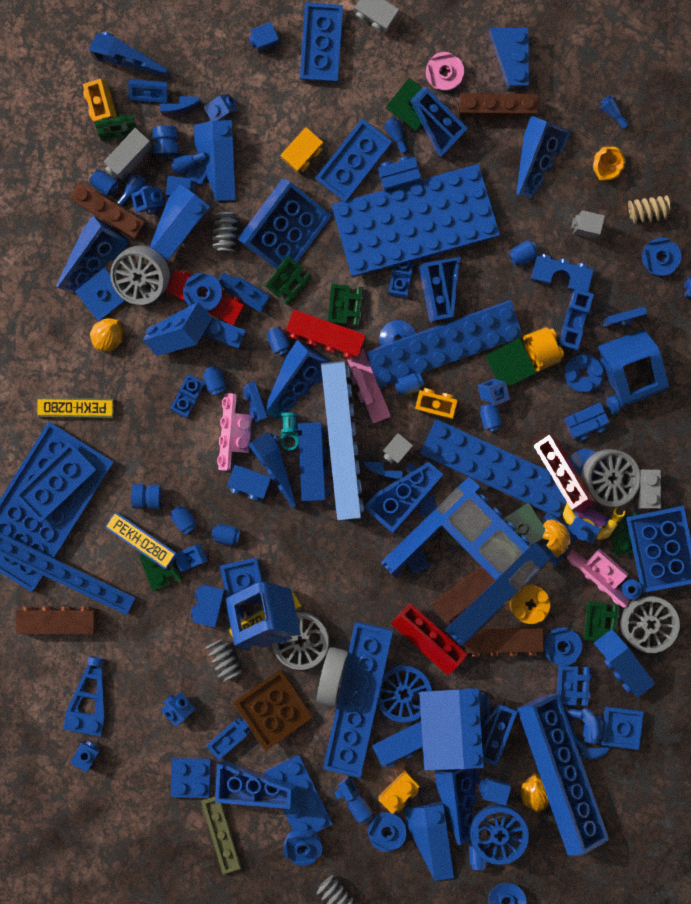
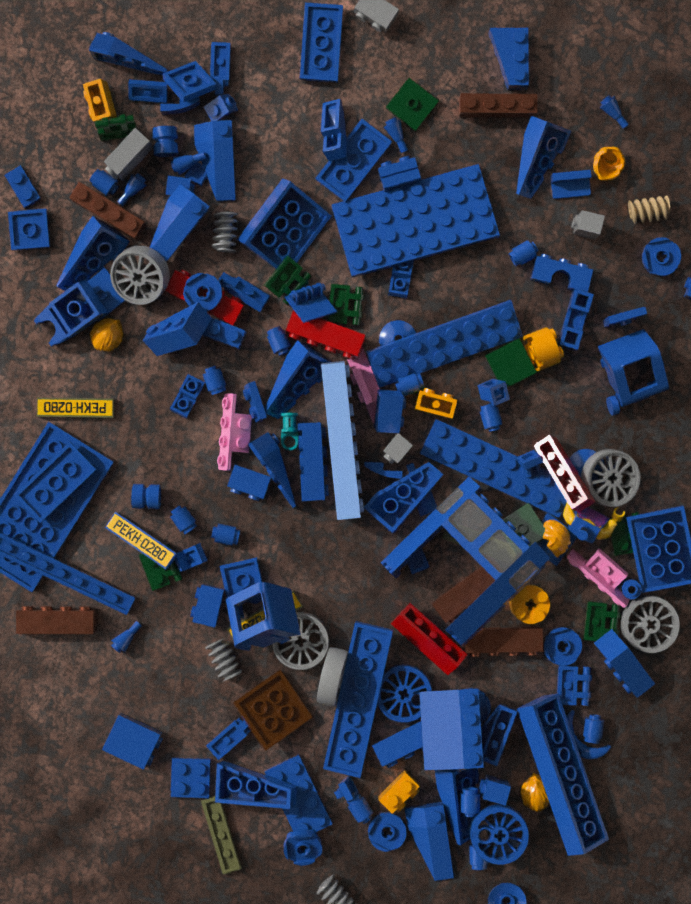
blue plate [63,656,105,737] -> none
blue brick [70,740,101,773] -> none
blue brick [131,185,165,215] -> none
blue brick [160,692,196,727] -> none
blue brick [248,22,279,52] -> none
light orange brick [280,127,323,174] -> none
blue wedge [410,87,468,156] -> none
blue wedge [419,257,461,323] -> none
bright pink plate [426,52,464,92] -> none
blue brick [563,403,610,441] -> none
blue piece [563,705,599,740] -> none
blue plate [564,354,603,392] -> none
blue plate [600,706,644,750] -> none
light grey brick [637,470,661,508] -> none
none -> blue plate [4,165,41,209]
none -> blue plate [8,208,50,251]
none -> blue brick [34,280,108,347]
none -> blue brick [102,713,163,770]
none -> blue cone [111,621,142,653]
none -> blue plate [163,61,216,103]
none -> blue hinge [210,42,231,97]
none -> blue hinge [285,283,337,323]
none -> blue slope [321,99,347,161]
none -> blue brick [374,390,406,433]
none -> blue brick [461,787,480,817]
none -> blue tile [517,450,543,475]
none -> blue panel [550,170,591,199]

